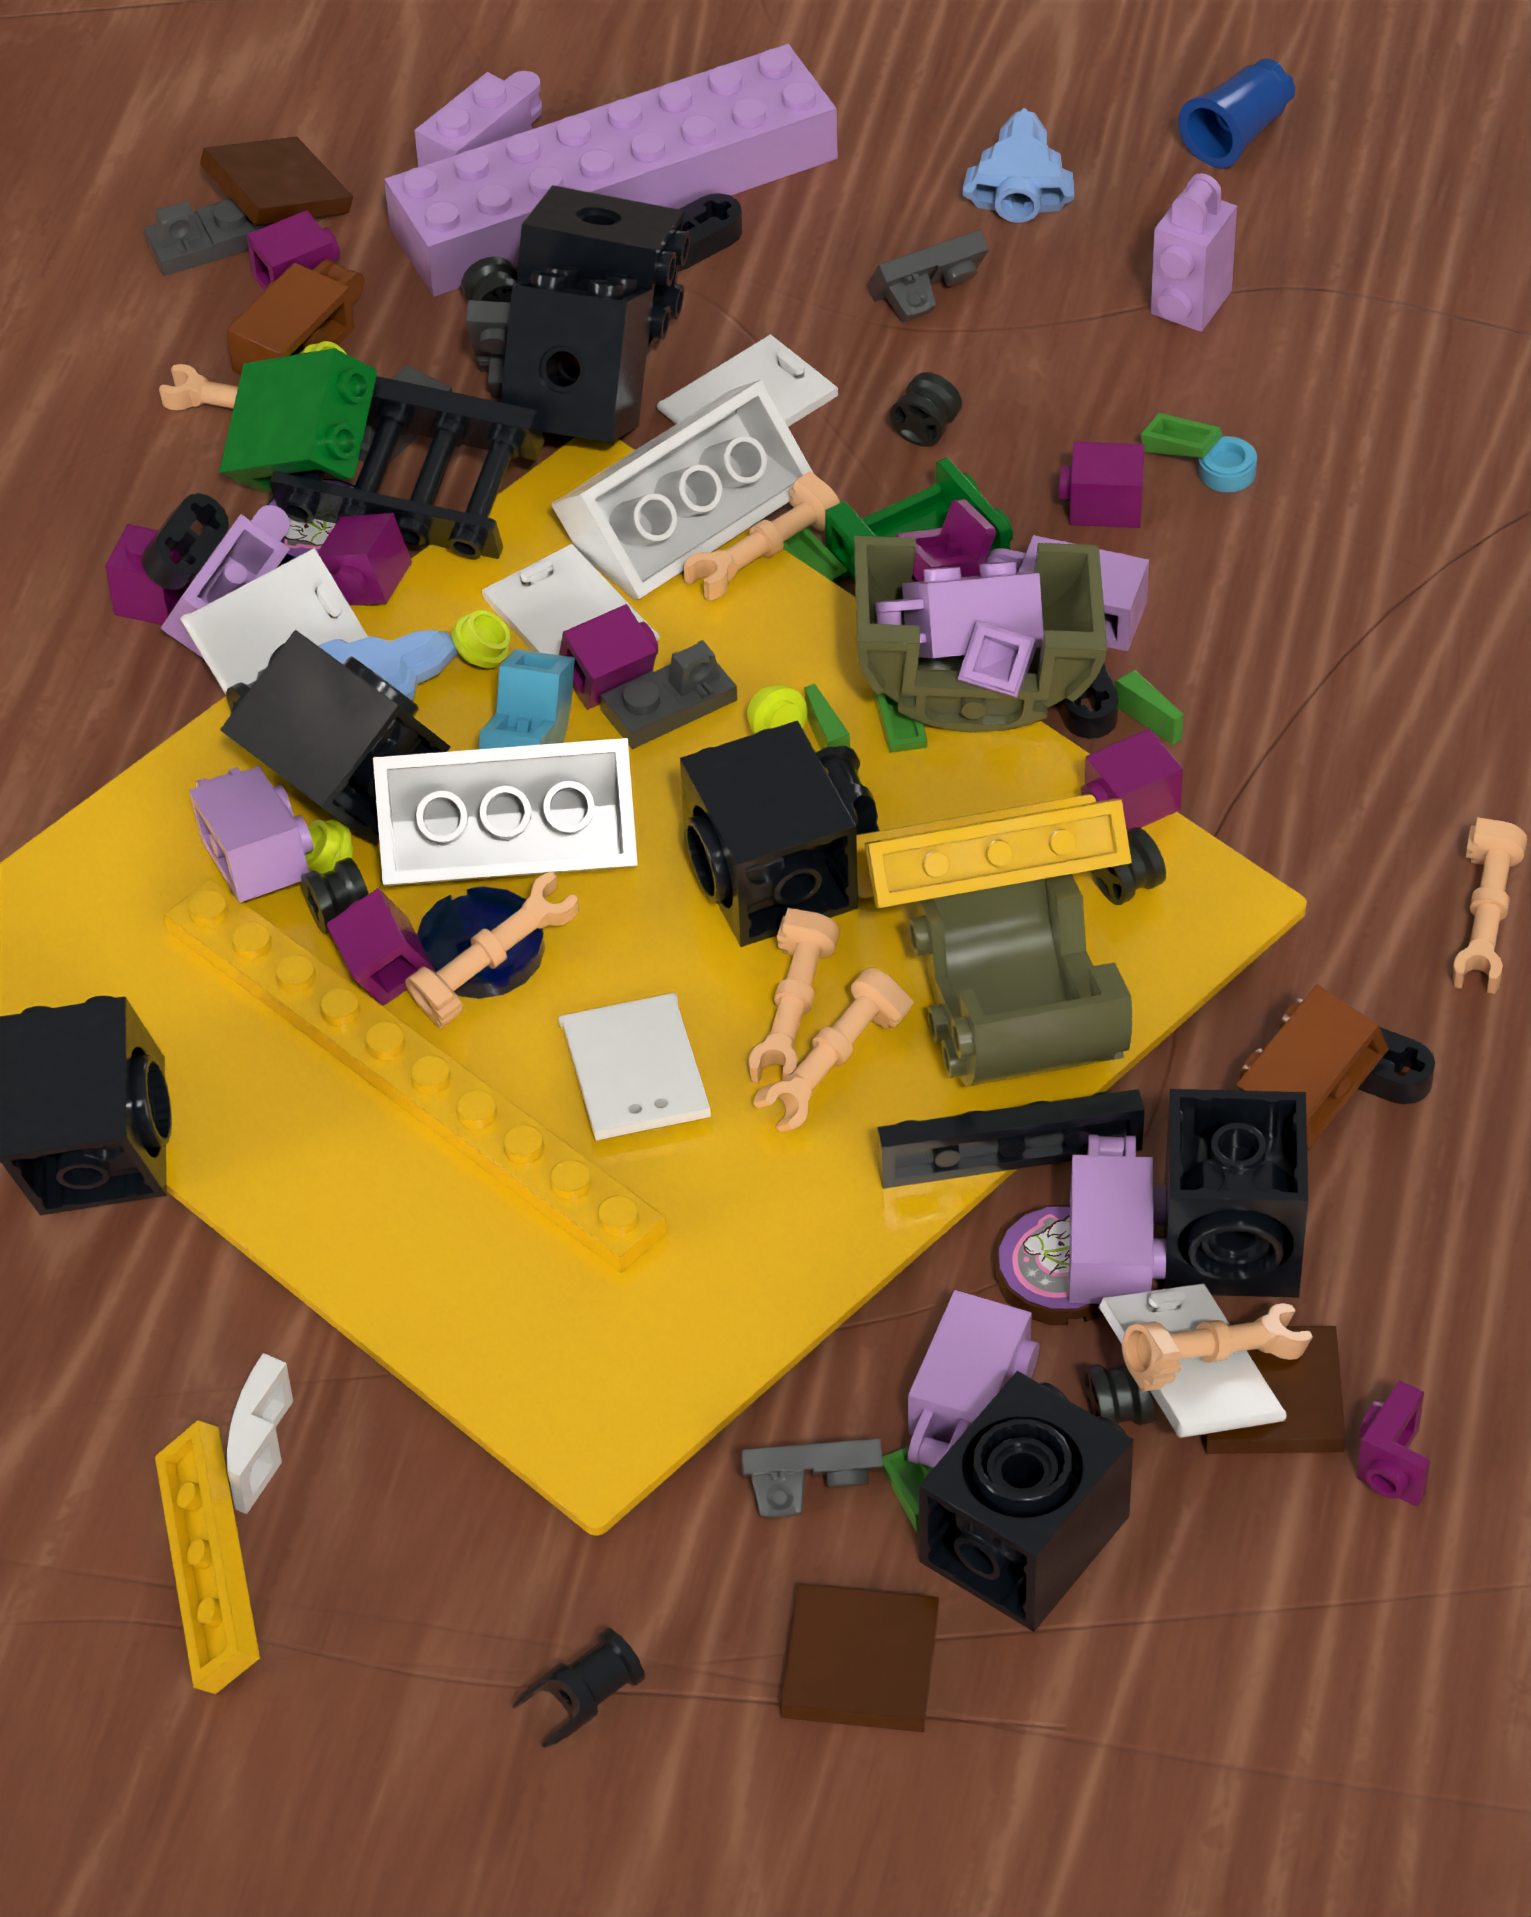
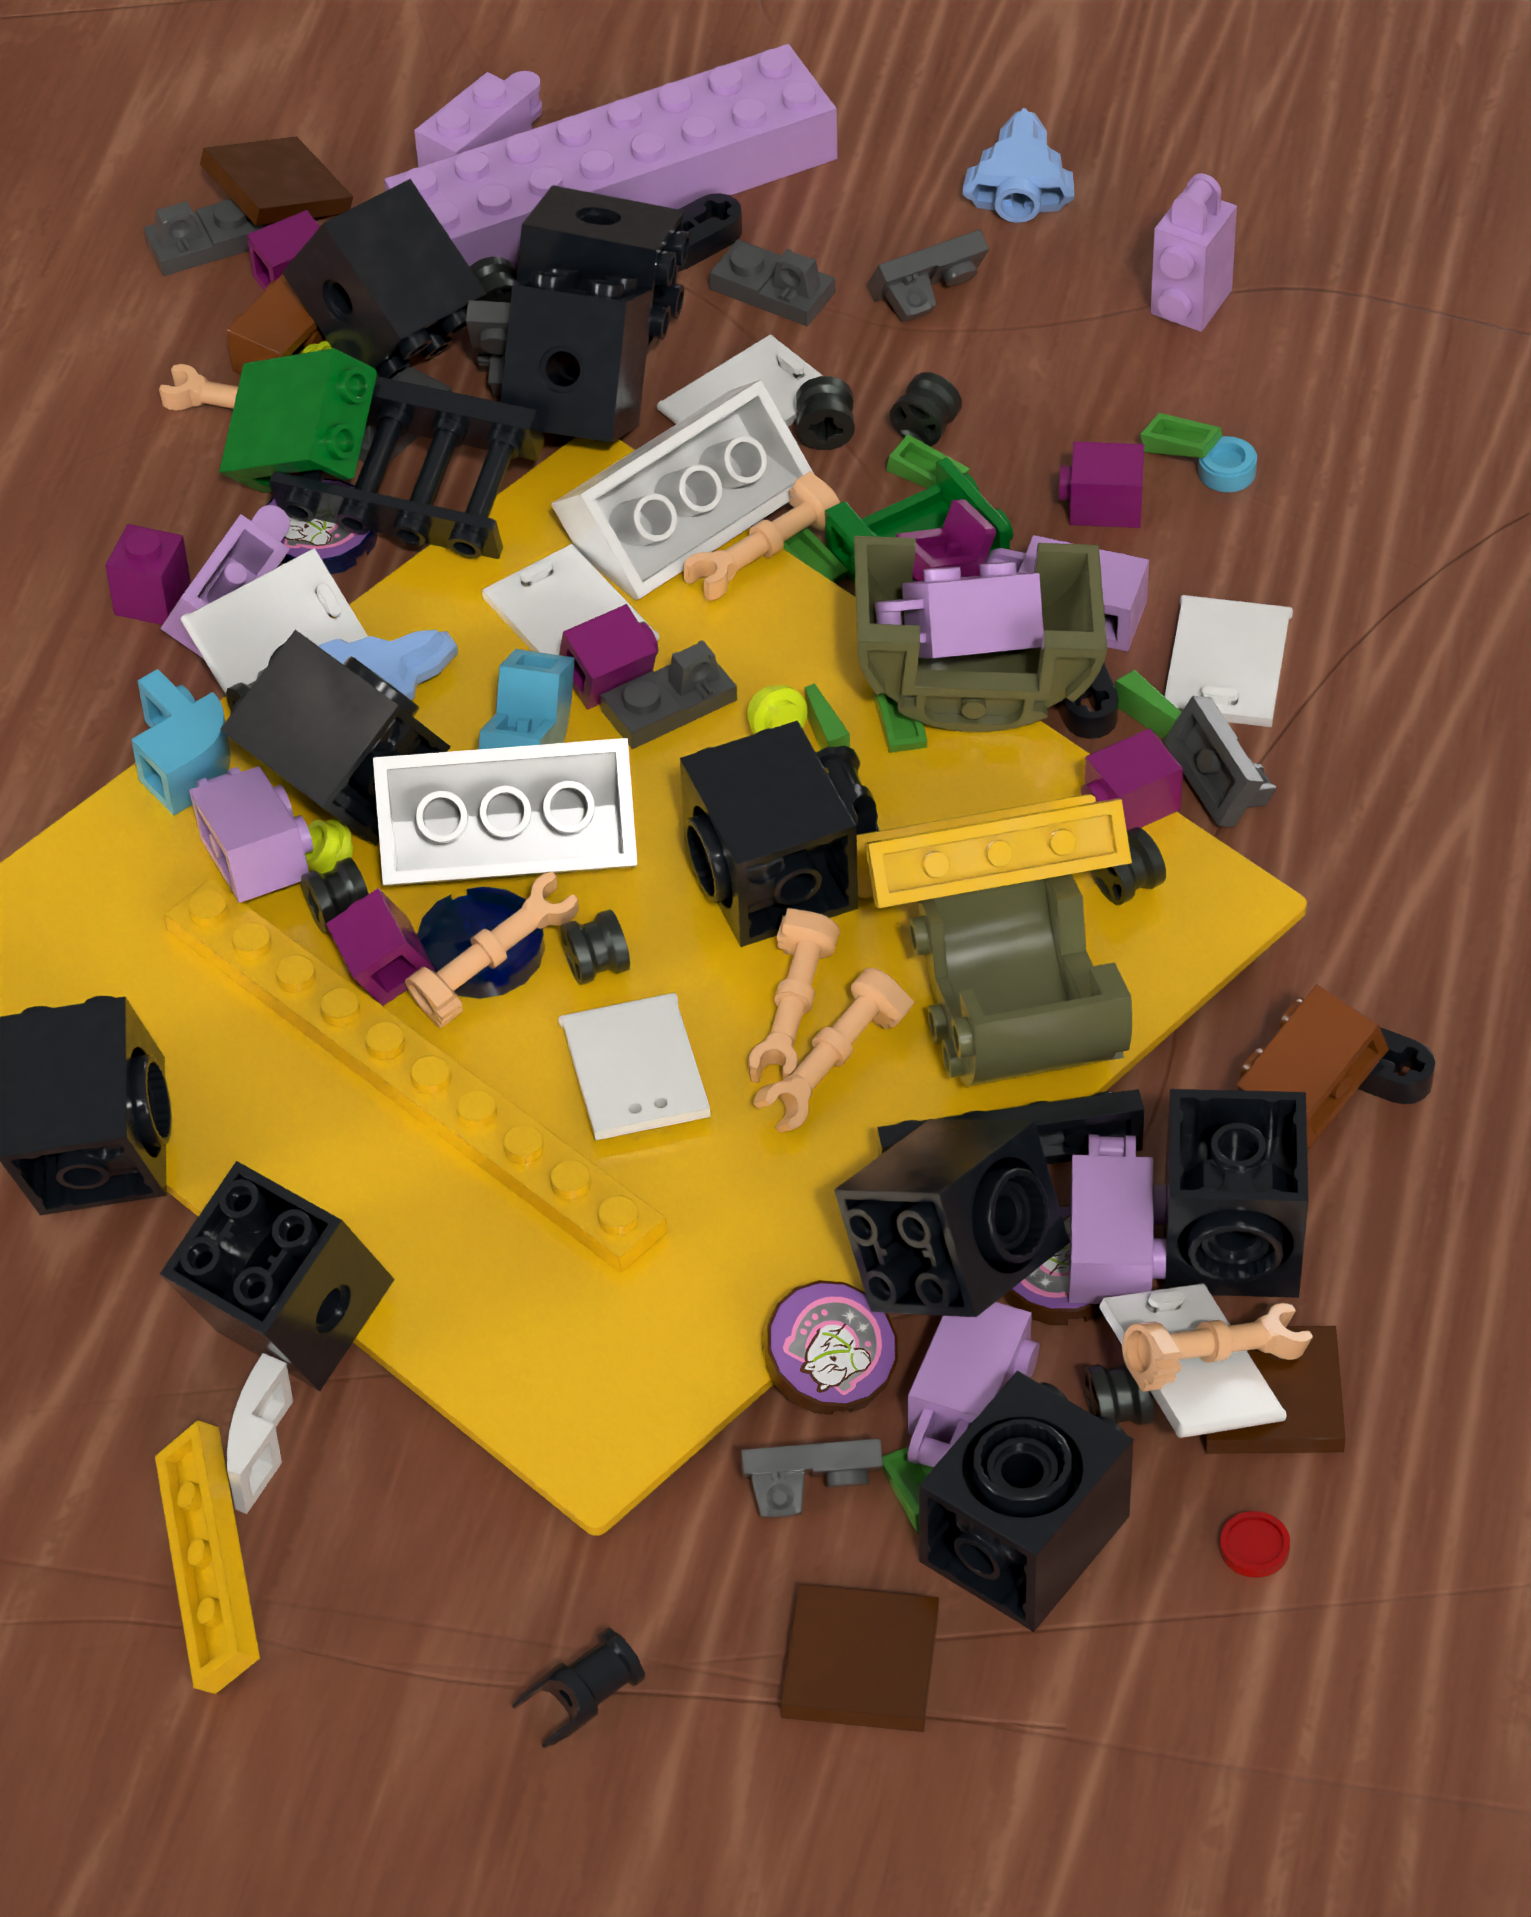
black beam [142,493,229,590] -> none
magenta brick [317,513,412,606] -> none
neon yellow plate [451,610,511,668] -> none
lavender slope [958,621,1037,699] -> none
blue plant [1178,59,1295,168] -> none
magenta bracket [1357,1380,1430,1506] -> none
light nougat piece [1452,817,1527,994] -> none
none -> medium azure brick [131,669,231,816]
none -> black brick [160,1161,395,1391]
none -> black brick [282,179,487,379]
none -> pearl dark grey wheel [560,909,630,985]
none -> dark grey hinge [709,239,836,327]
none -> tile [762,1280,898,1415]
none -> pearl dark grey wheel [796,376,855,450]
none -> black brick [834,1119,1070,1317]
none -> bright green piece [886,434,970,488]
none -> dark grey hinge [1163,696,1277,827]
none -> white container [1165,595,1293,727]
none -> red piece [1220,1511,1290,1578]

